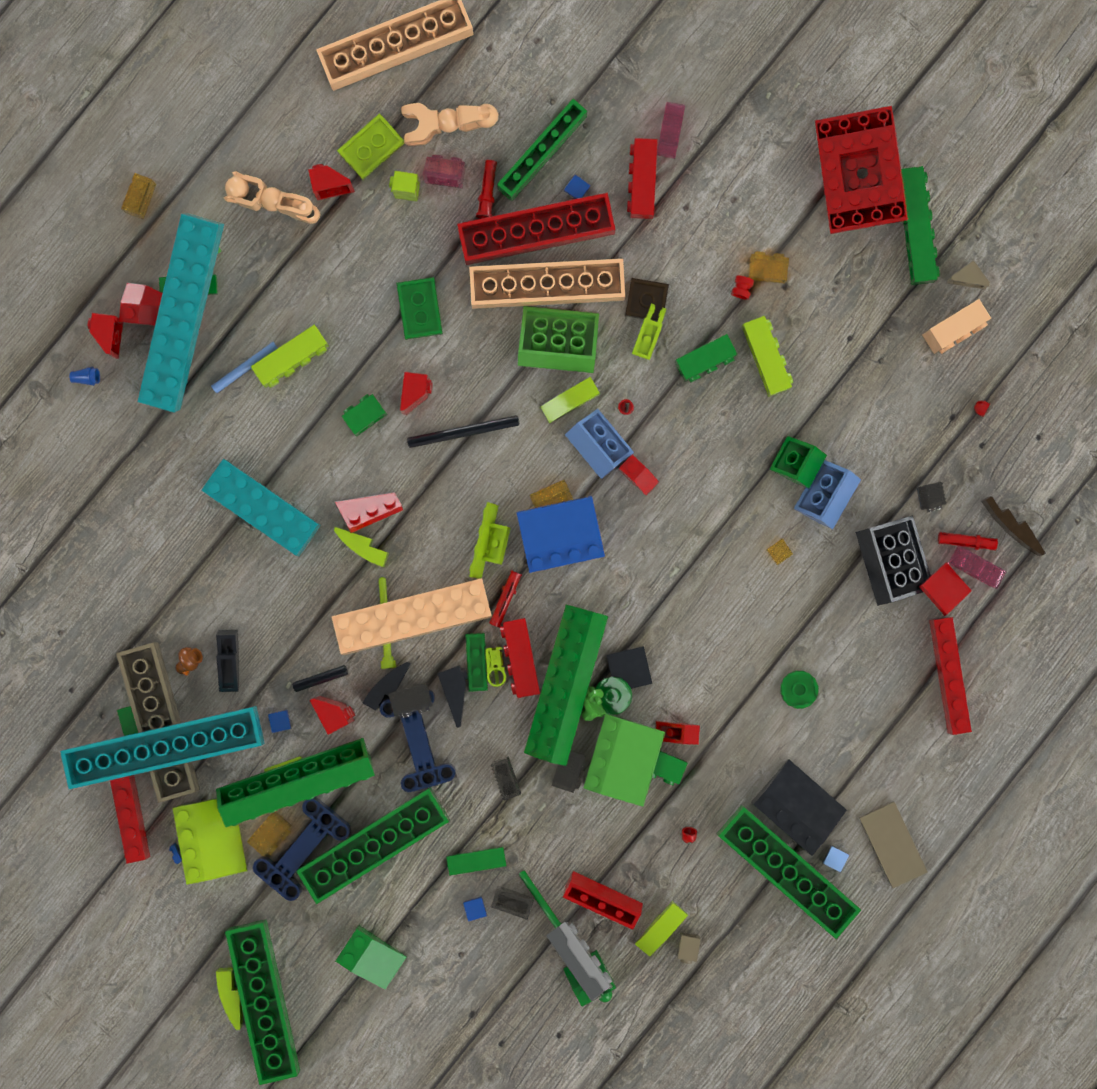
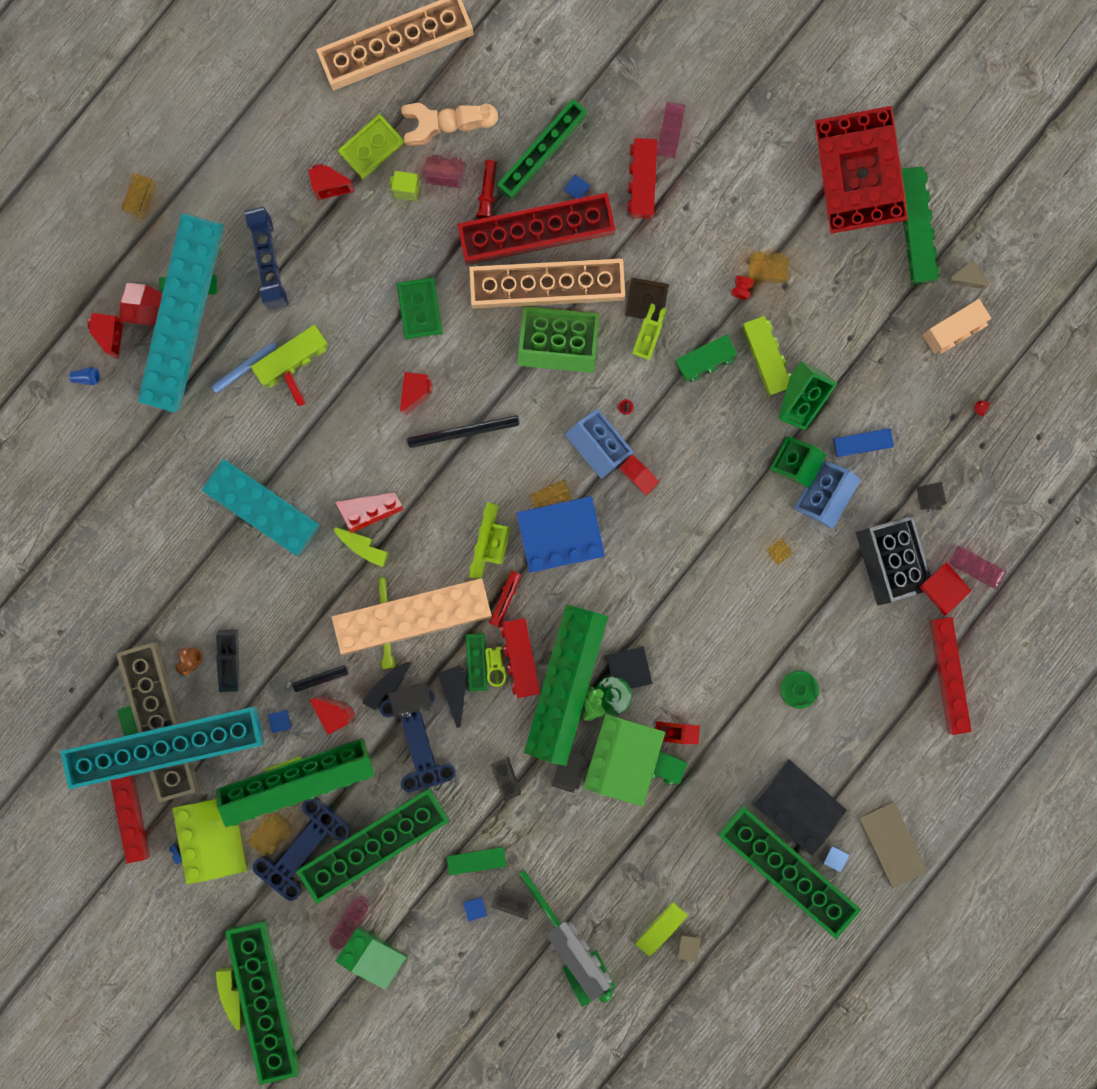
light nougat piece [224,171,320,224] -> none
green brick [341,394,388,437] -> none
lime slope [540,377,600,424] -> none
red brick [563,871,643,930] -> none
red hinge [681,827,697,844] -> none
red pin [938,532,998,551] -> none
dark brown slope [981,496,1046,556] -> none
none -> dark blue beam [244,207,288,310]
none -> red tile [283,371,306,407]
none -> clear pink beam [329,896,370,949]
none -> green slope [779,361,838,430]
none -> blue tile [833,428,894,457]

